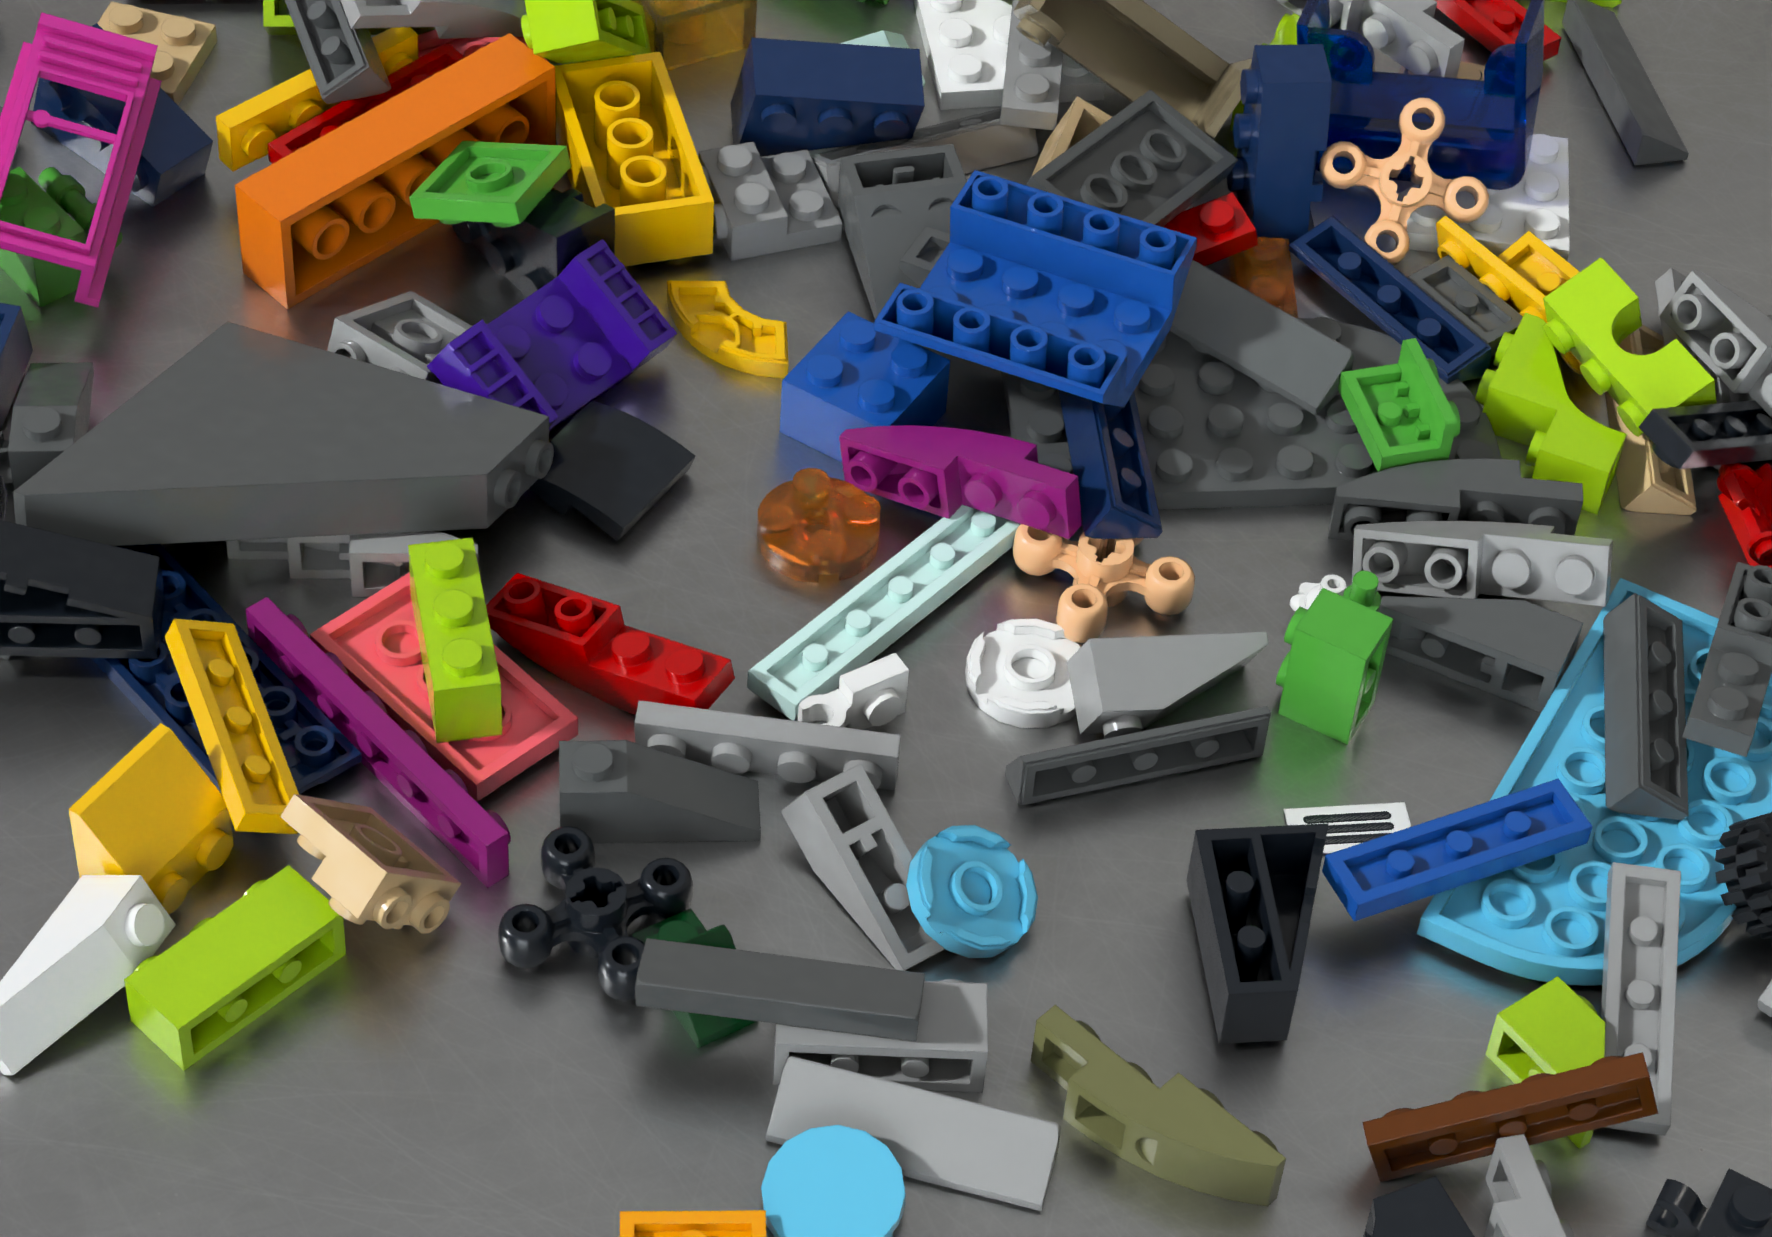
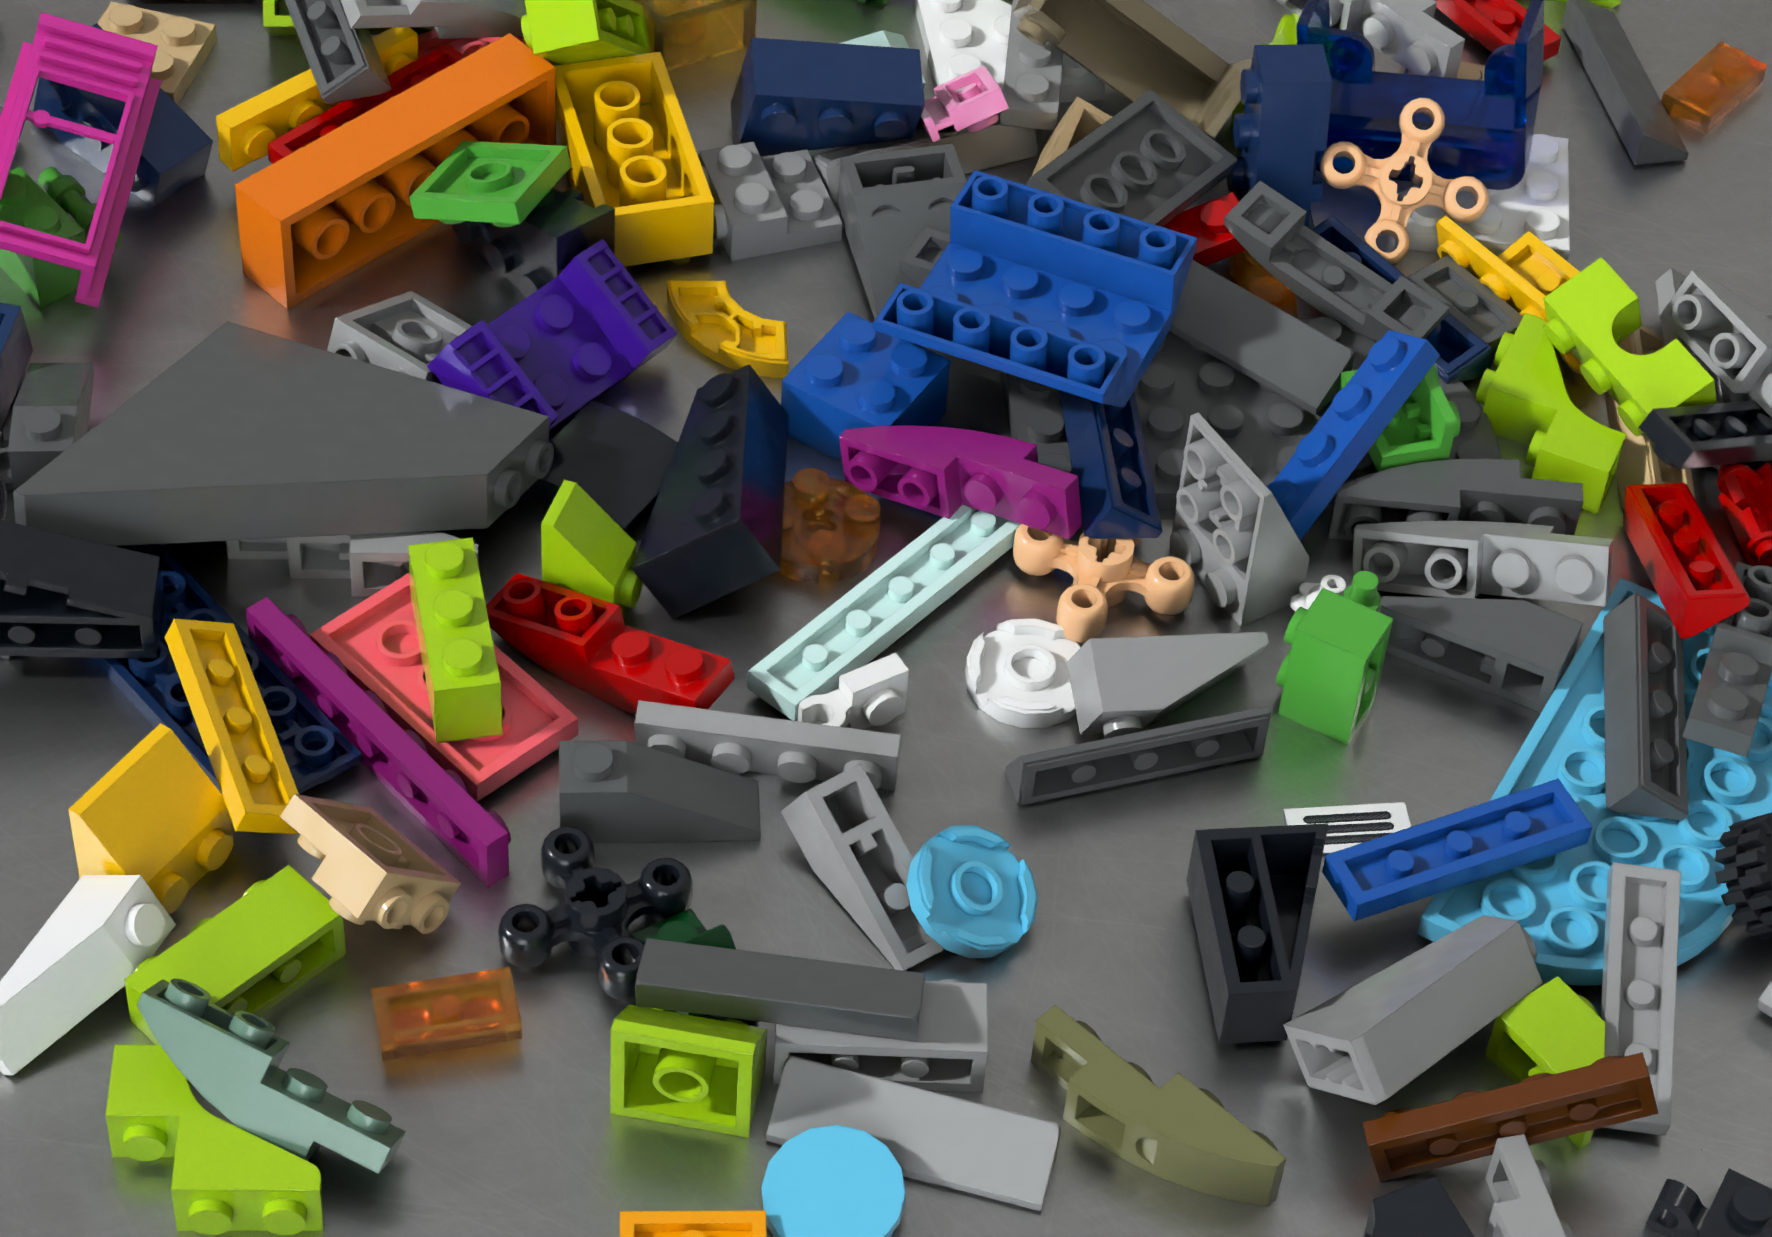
none -> lime arch [106,1044,325,1235]
none -> sand green slope [137,979,406,1174]
none -> clear orange plate [371,967,522,1061]
none -> lime slope [541,479,643,613]
none -> lime slope [610,1005,768,1138]
none -> black wedge [631,364,788,619]
none -> bright pink plate [919,65,1009,142]
none -> light grey slope [1170,412,1310,627]
none -> dark grey slope [1223,181,1450,341]
none -> blue plate [1267,330,1440,541]
none -> light grey slope [1283,915,1543,1105]
none -> red slope [1623,483,1750,639]
none -> clear orange plate [1661,41,1767,134]

